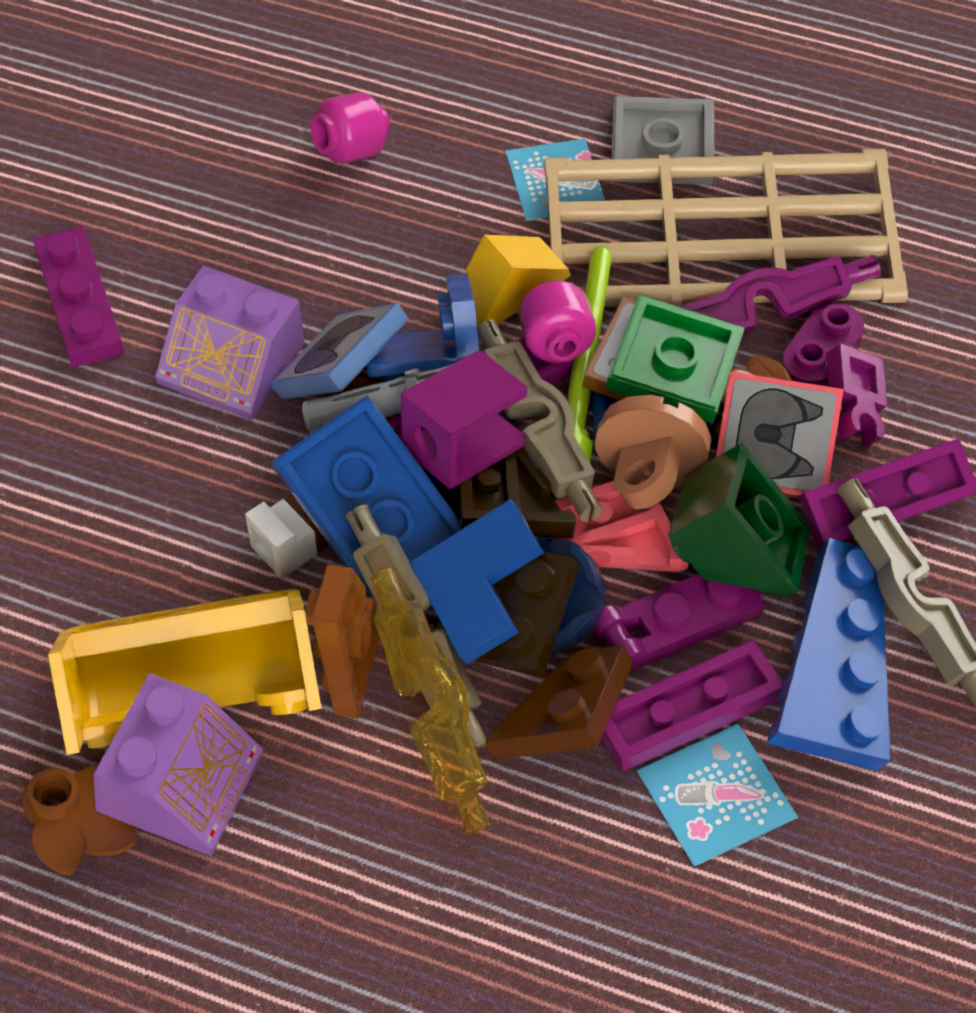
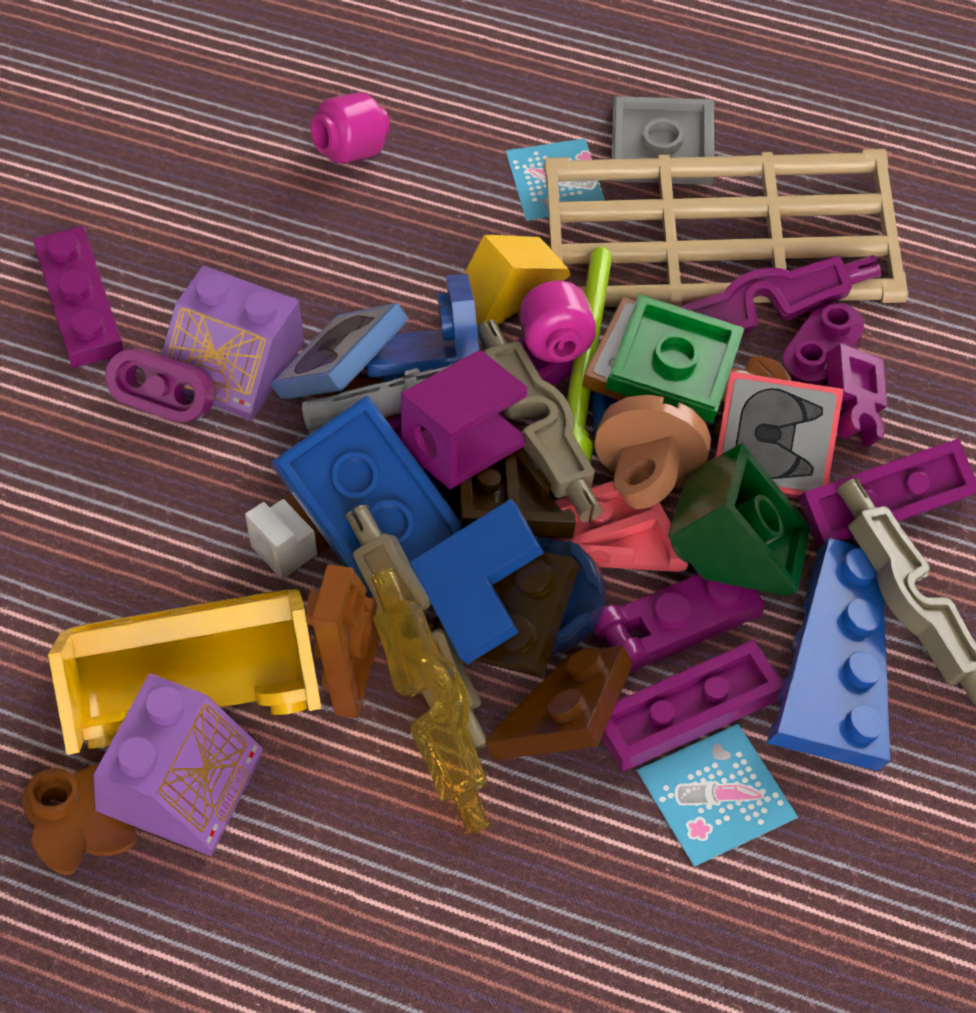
none -> magenta plate [105,348,214,423]

